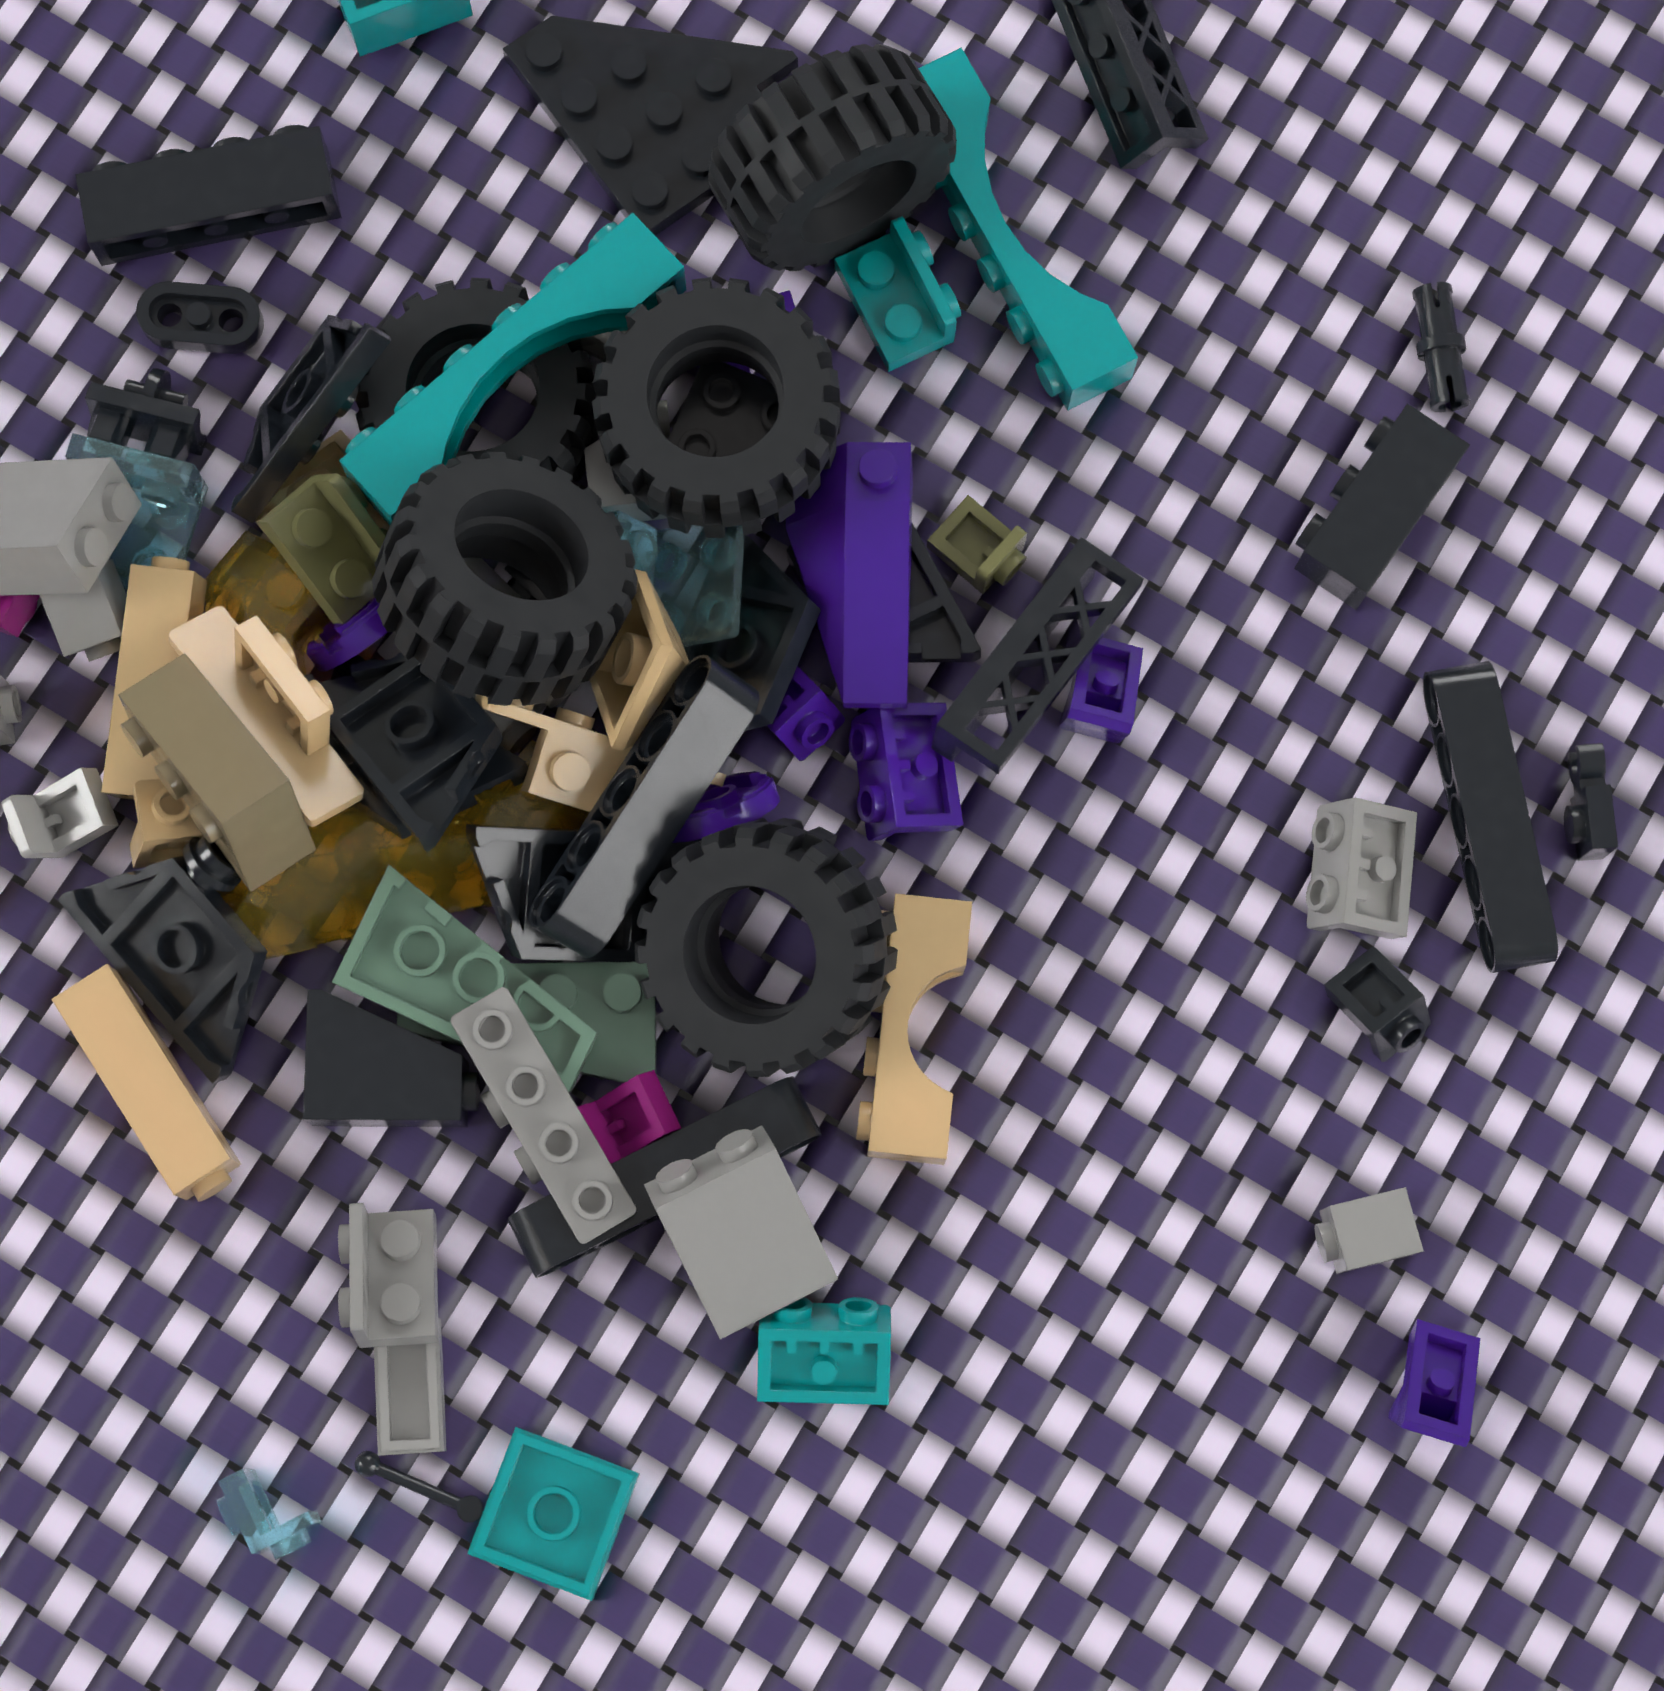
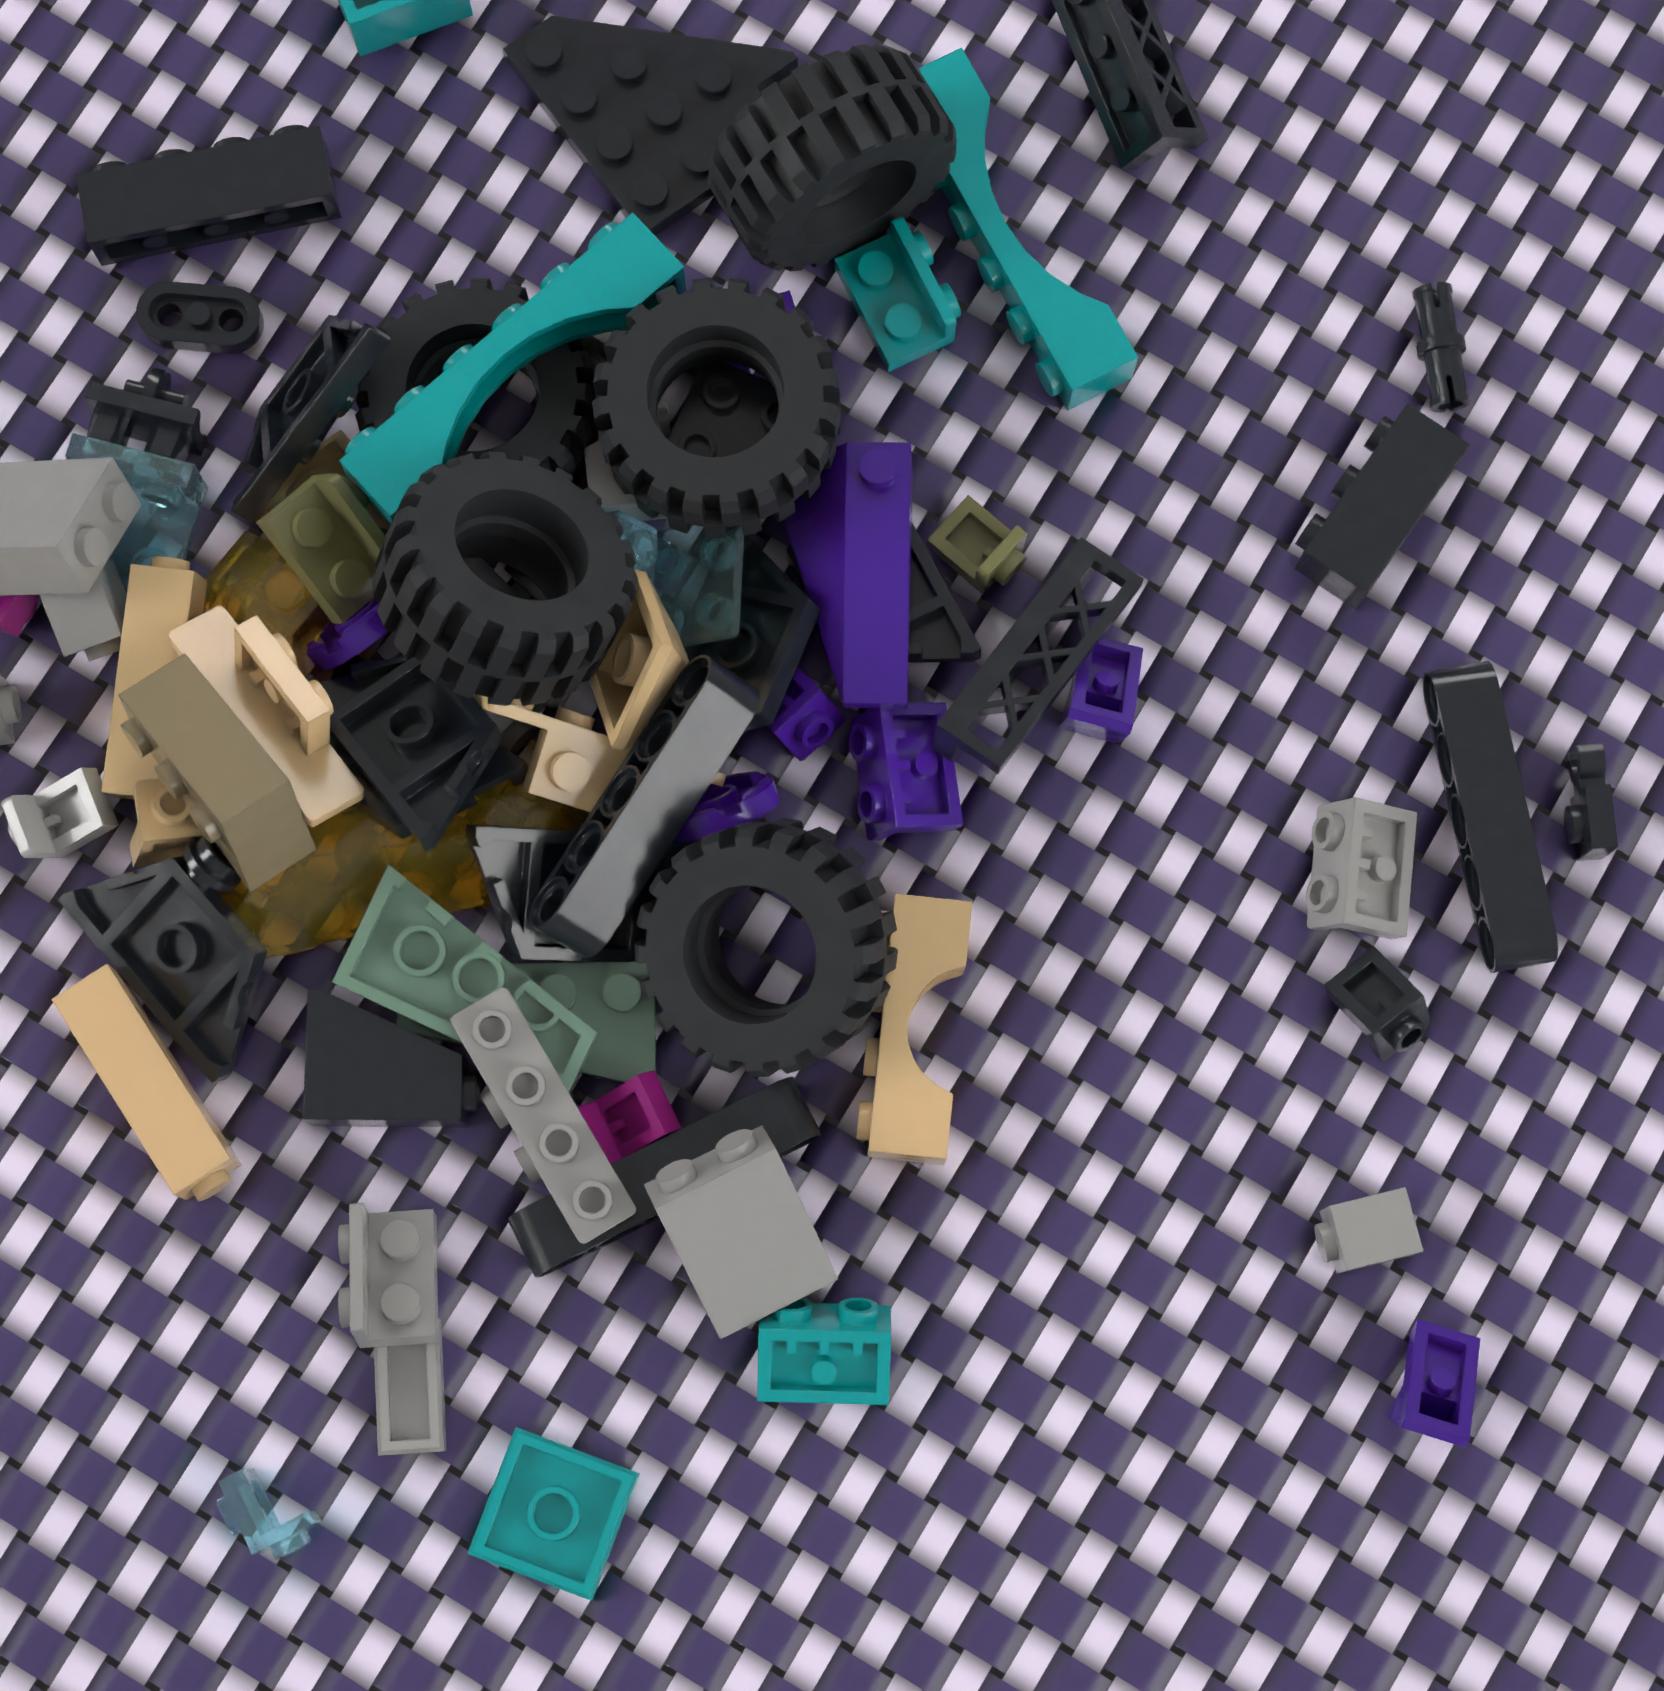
black hinge [354,1451,484,1523] -> none

